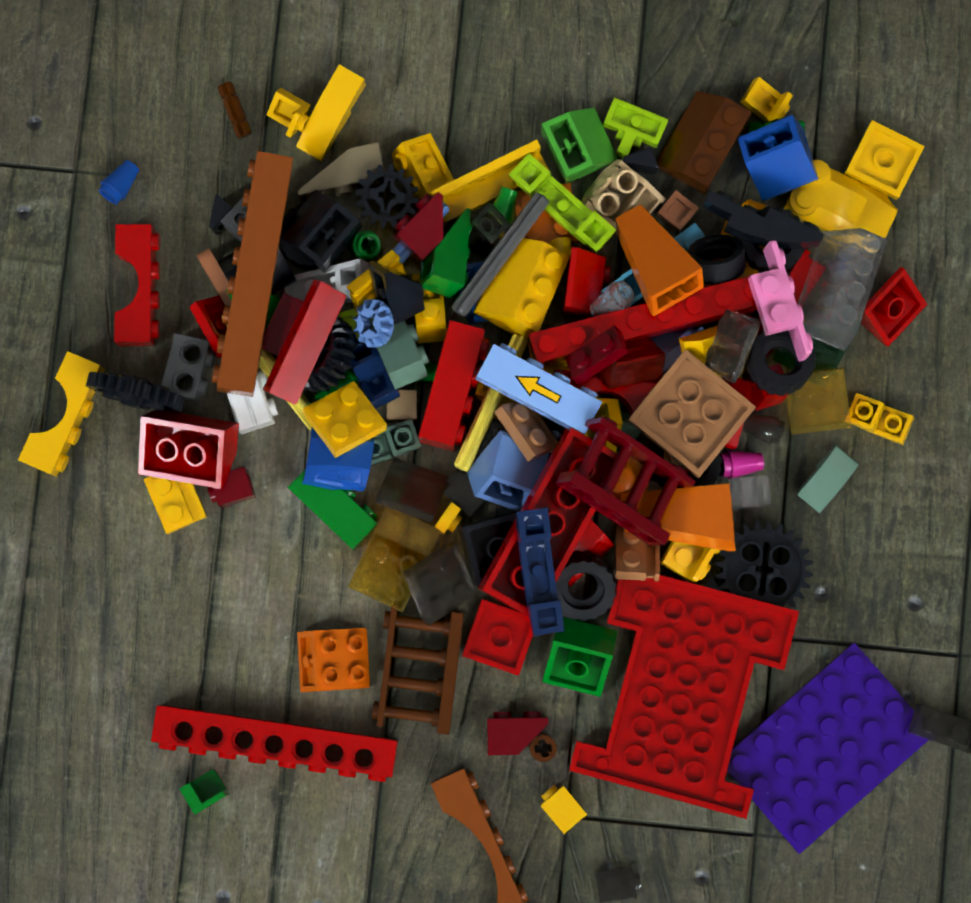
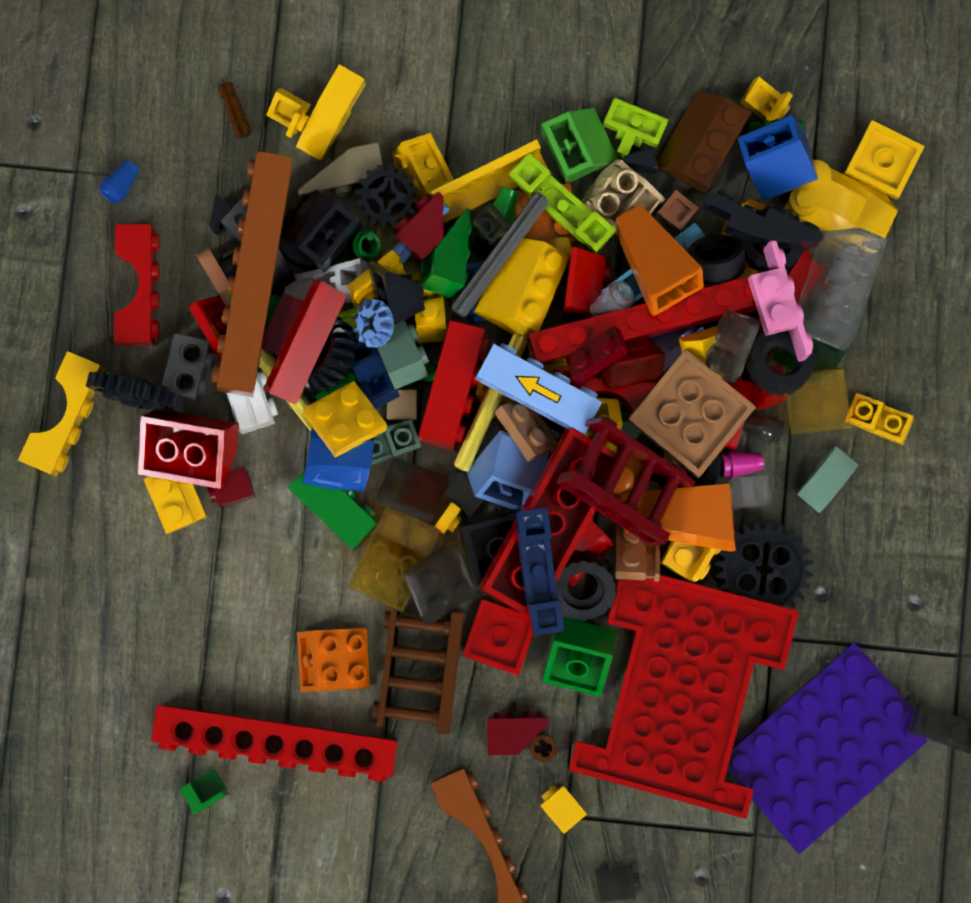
red slope [854,267,927,347] -> none

